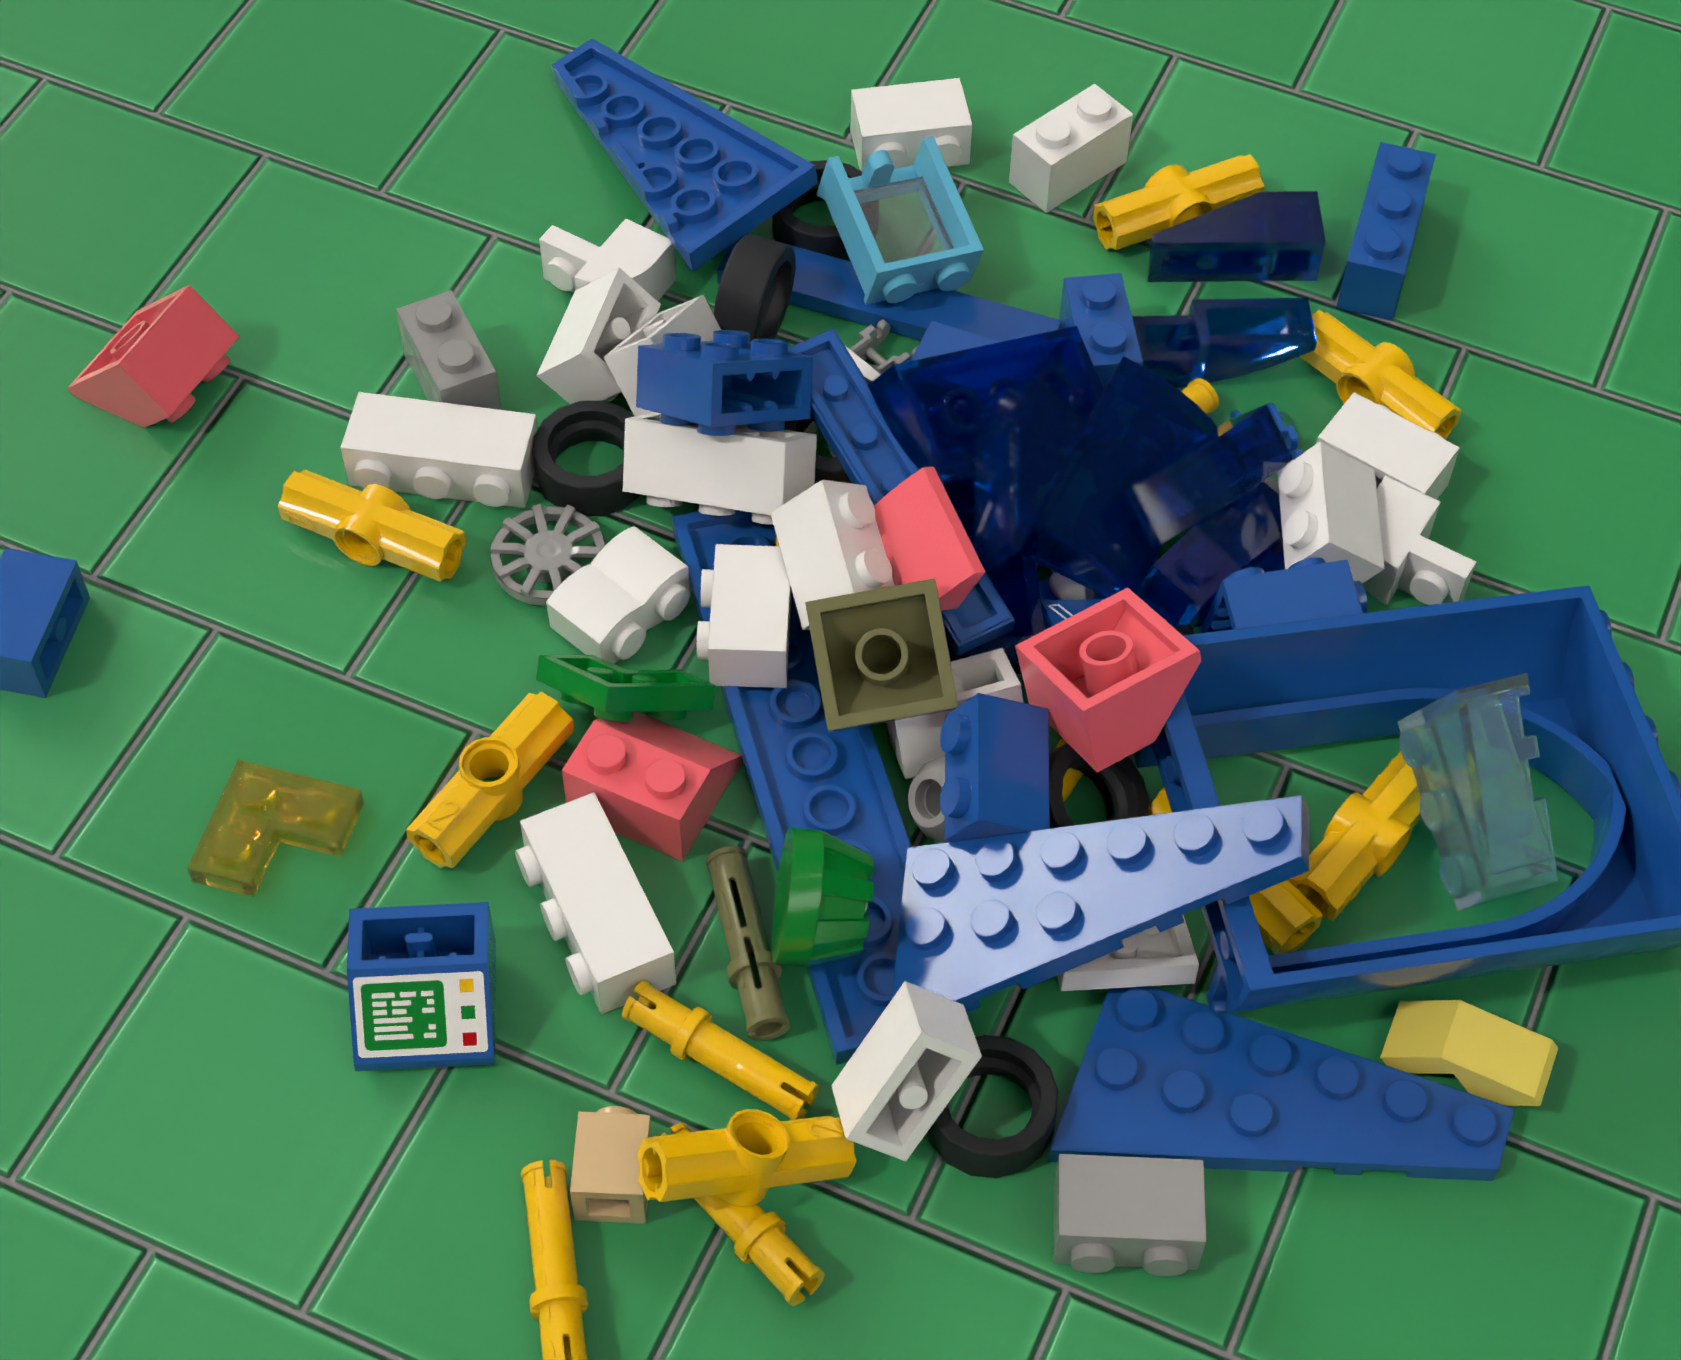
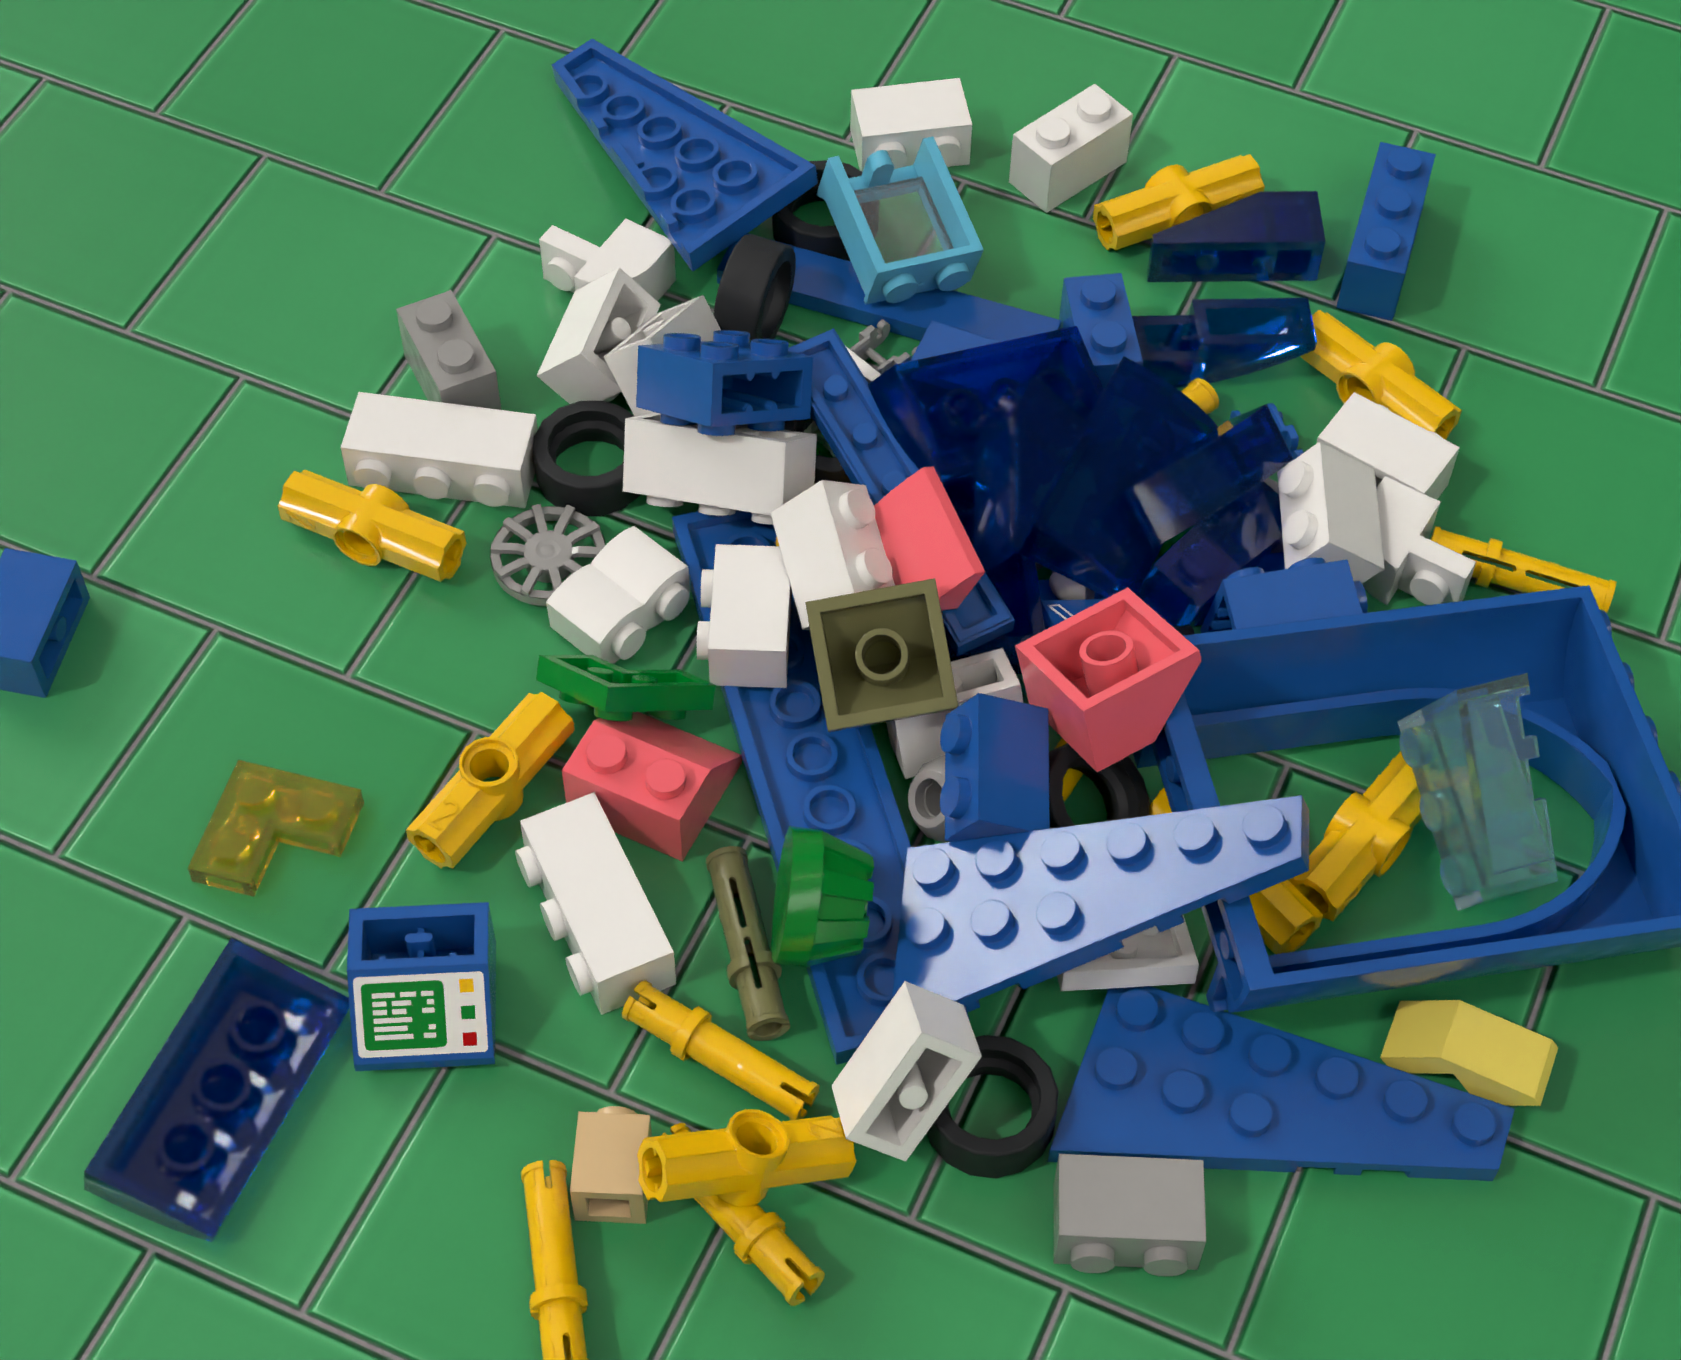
coral slope [67,285,240,428] -> none
none -> clear blue slope [84,937,350,1242]
none -> yellow pin [1430,526,1617,613]

